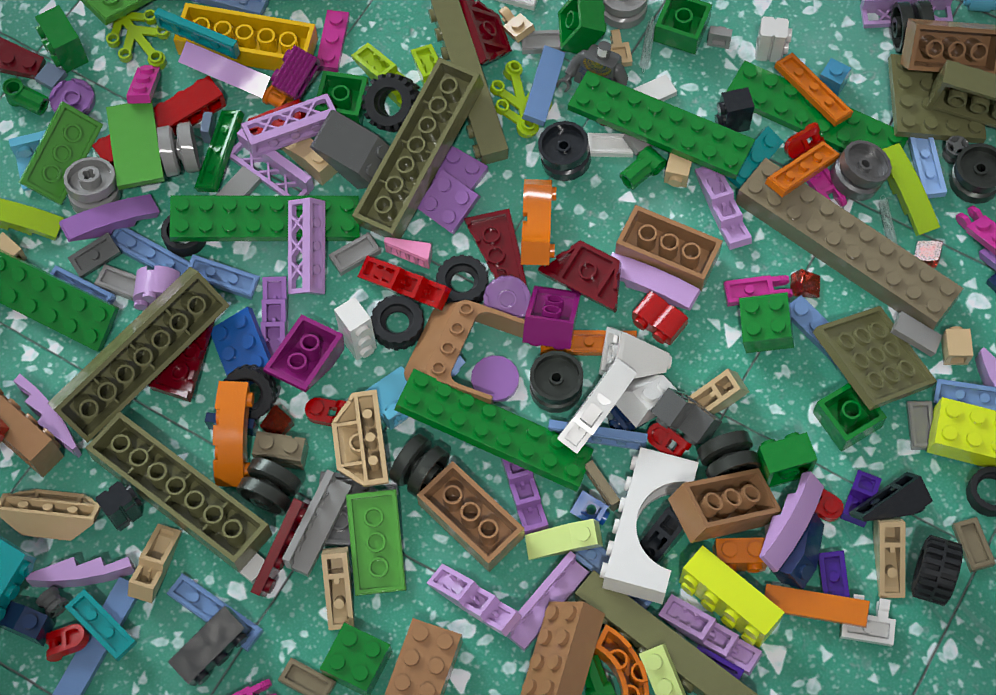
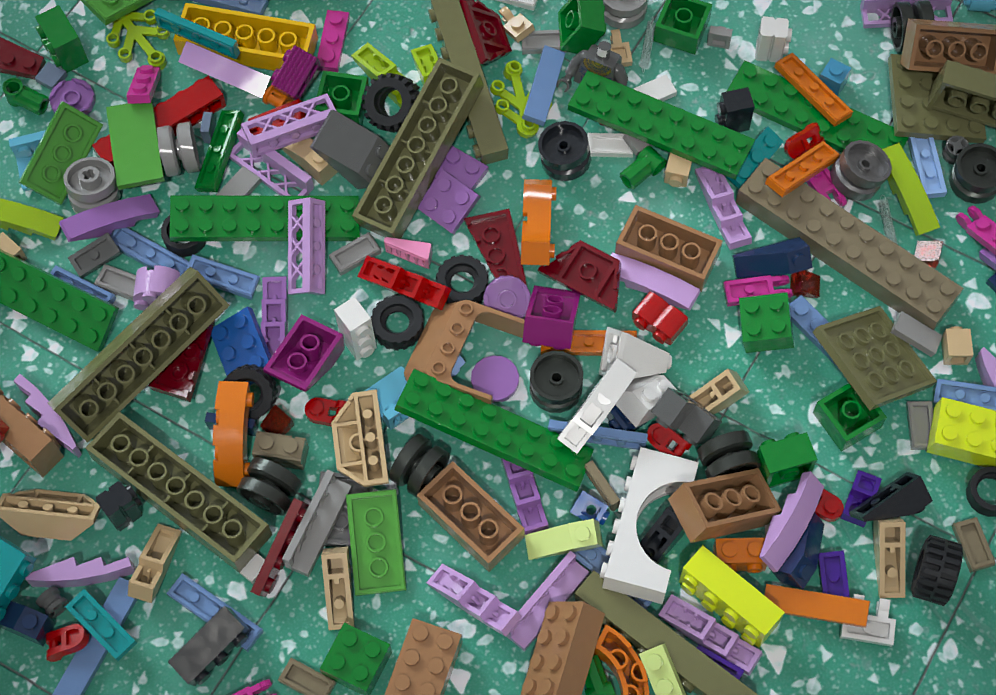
none -> dark blue slope [732,237,812,278]

